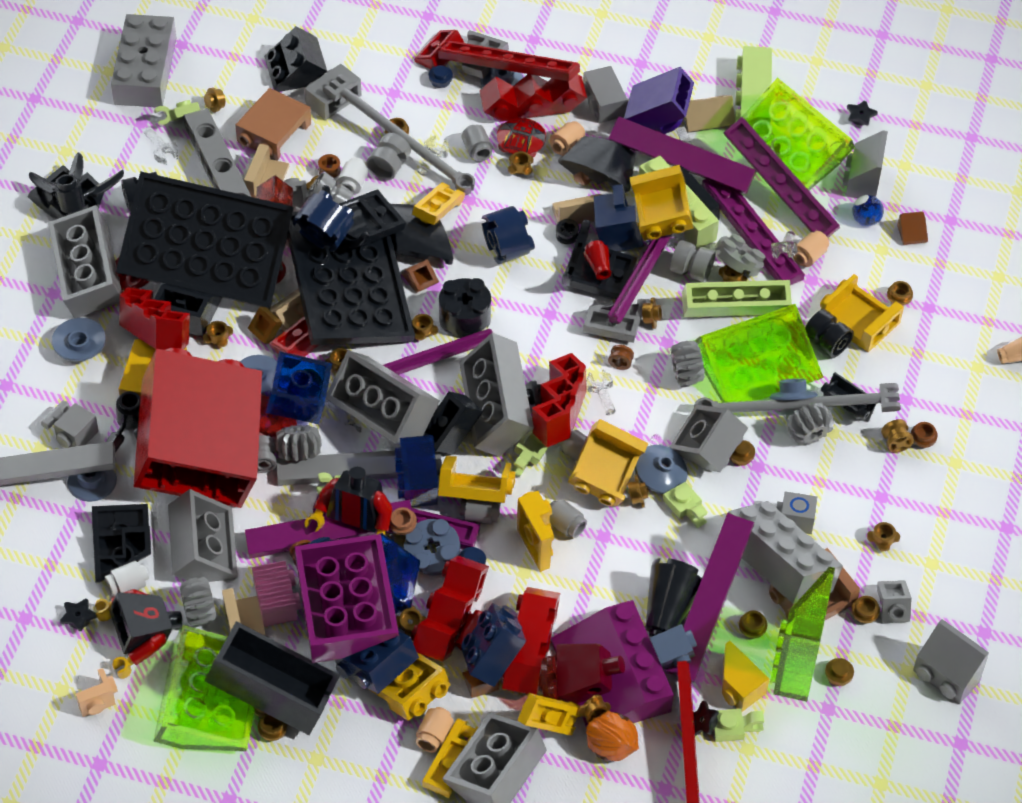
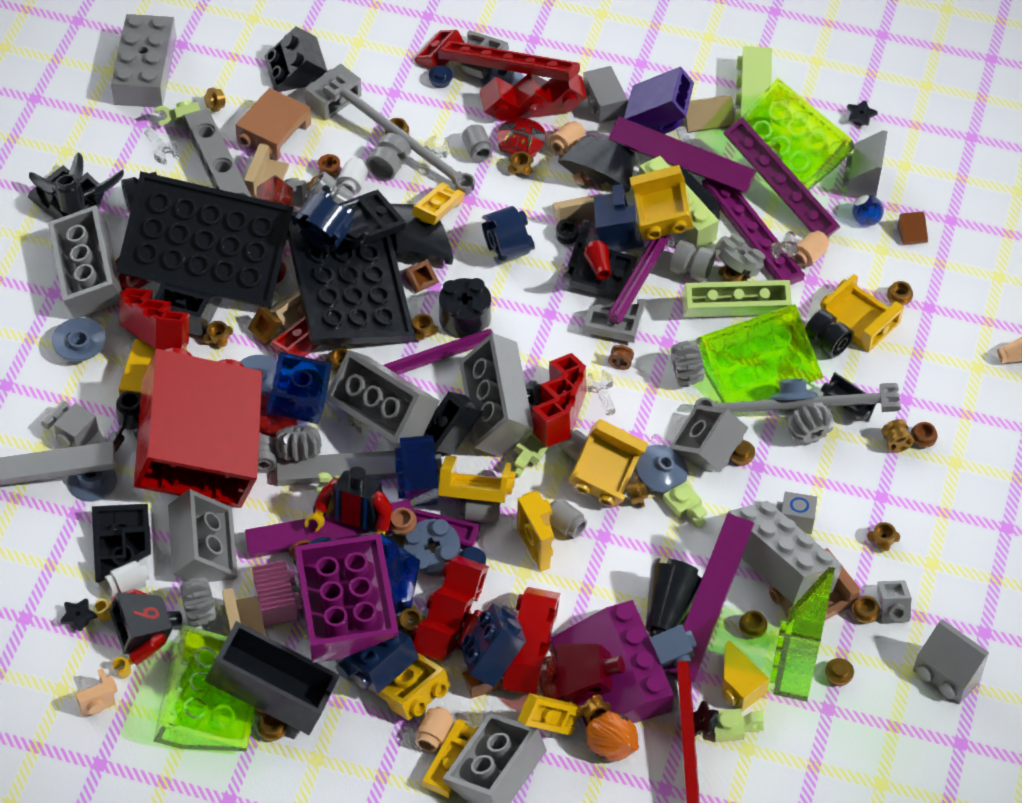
pearl gold plate [642,297,662,329] -> none

